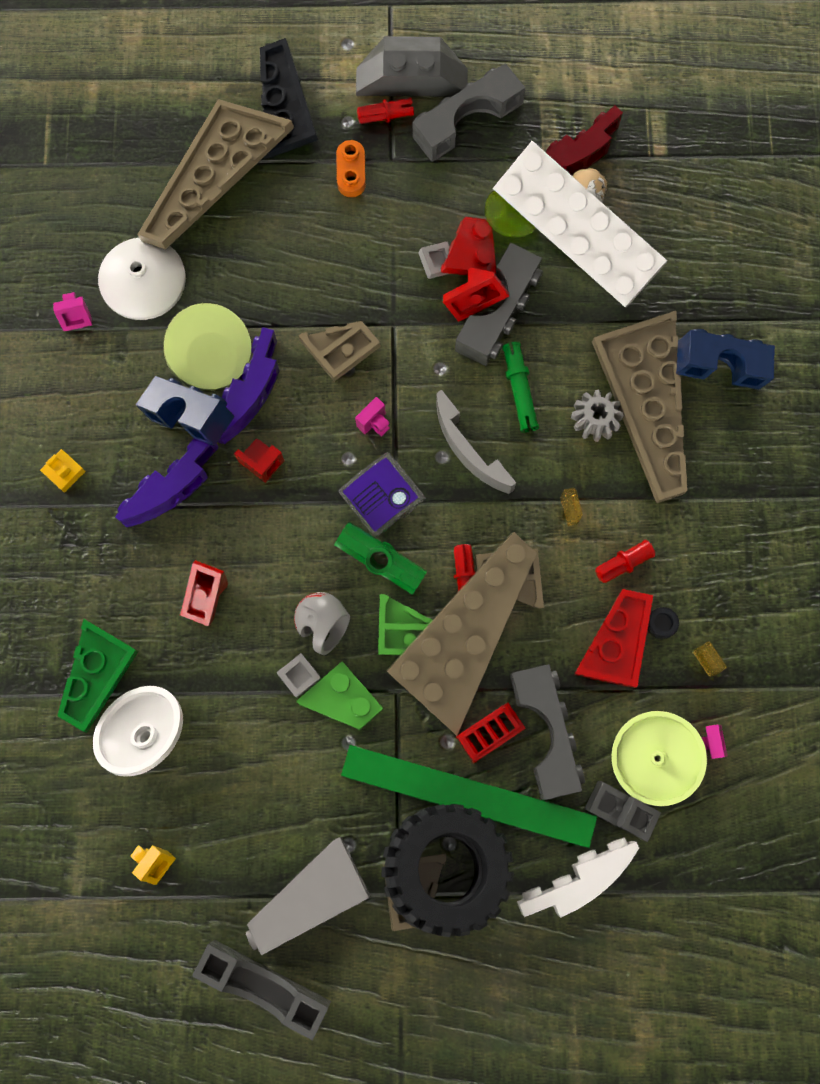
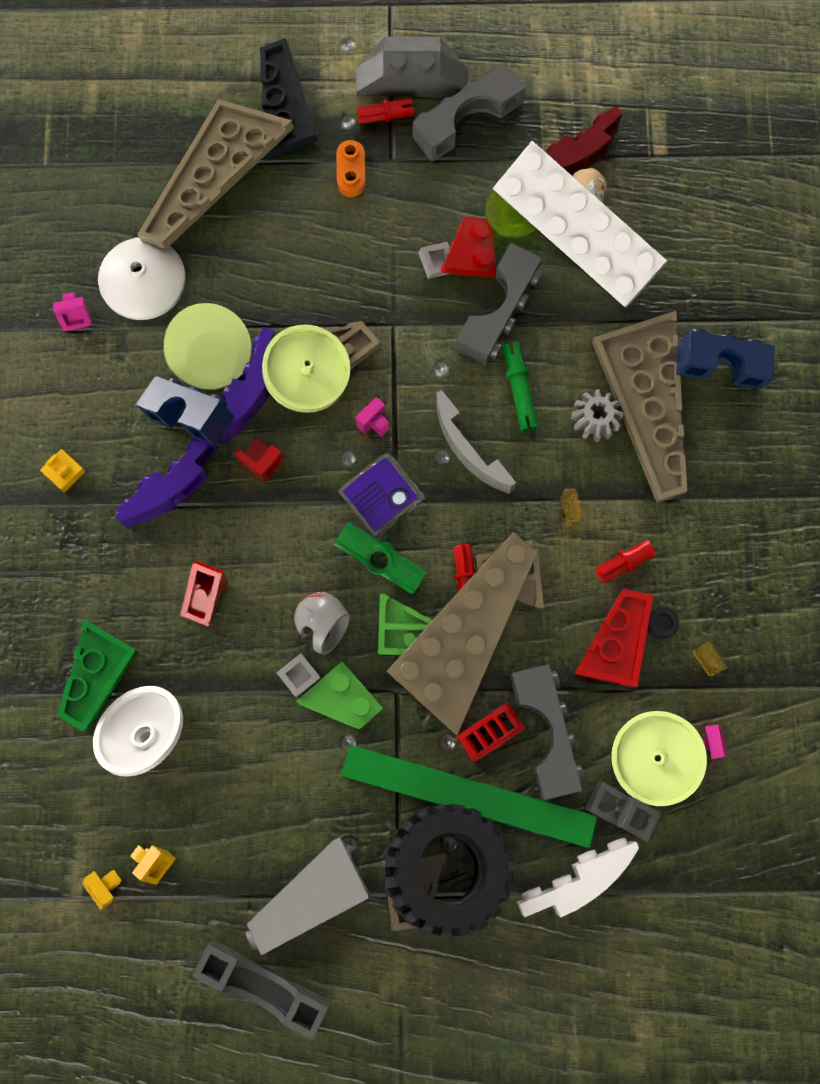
red slope [443,267,509,322] -> none
none -> yellow tile [82,870,121,911]
none -> yellowish green piece [262,325,350,413]

